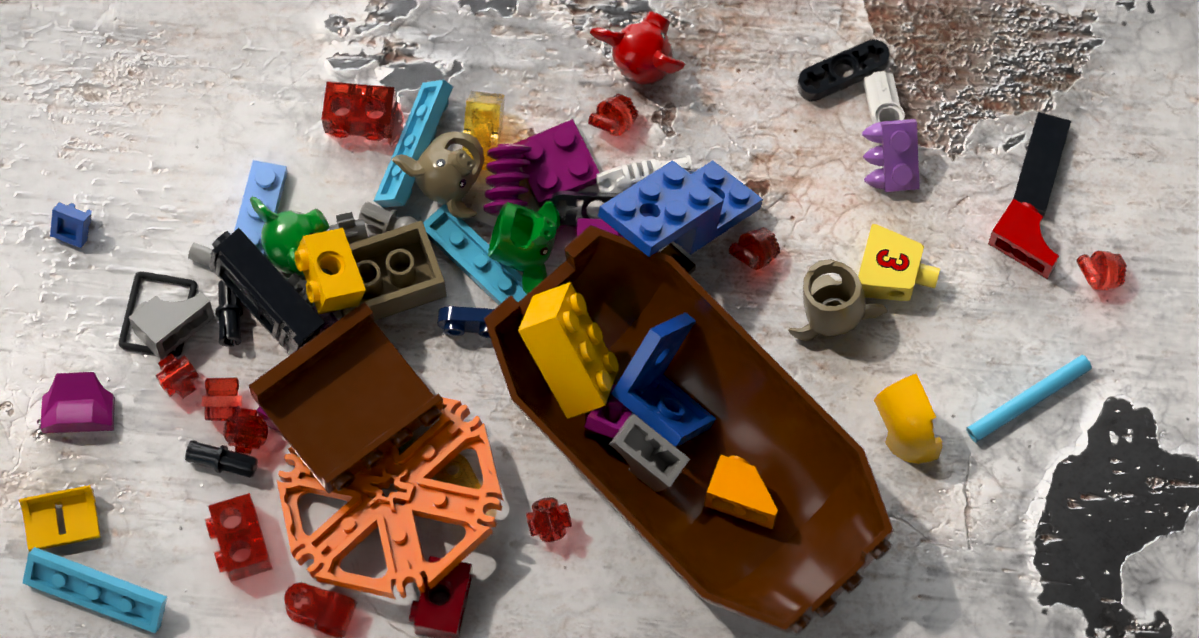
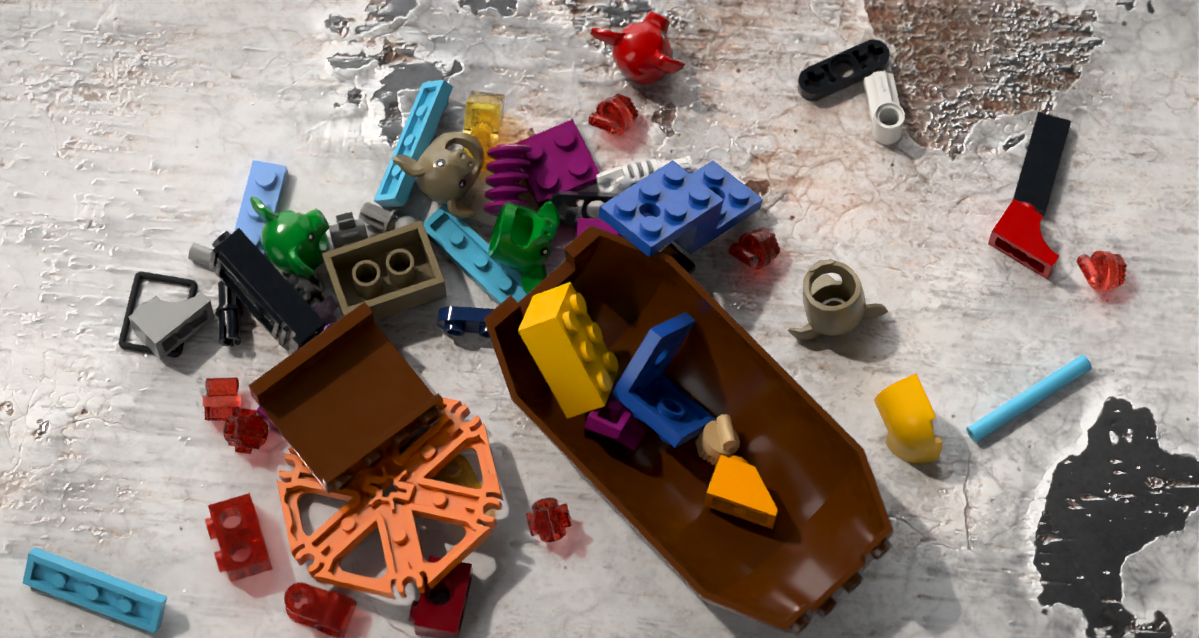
yellow piece [19,485,101,552] -> none
magenta slope [41,372,115,433] -> none
blue tile [50,202,92,248] -> none
clear red gear [155,353,199,399] -> none
black axle [185,440,258,478] -> none
yellow brick [295,228,366,314] -> none
clear red brick [321,82,397,141] -> none
light grey arch [609,414,690,492] -> none
light yellow torso [858,223,940,301] -> none
medium lavender plate [862,119,920,192] -> none
none -> tan piece [696,414,740,465]

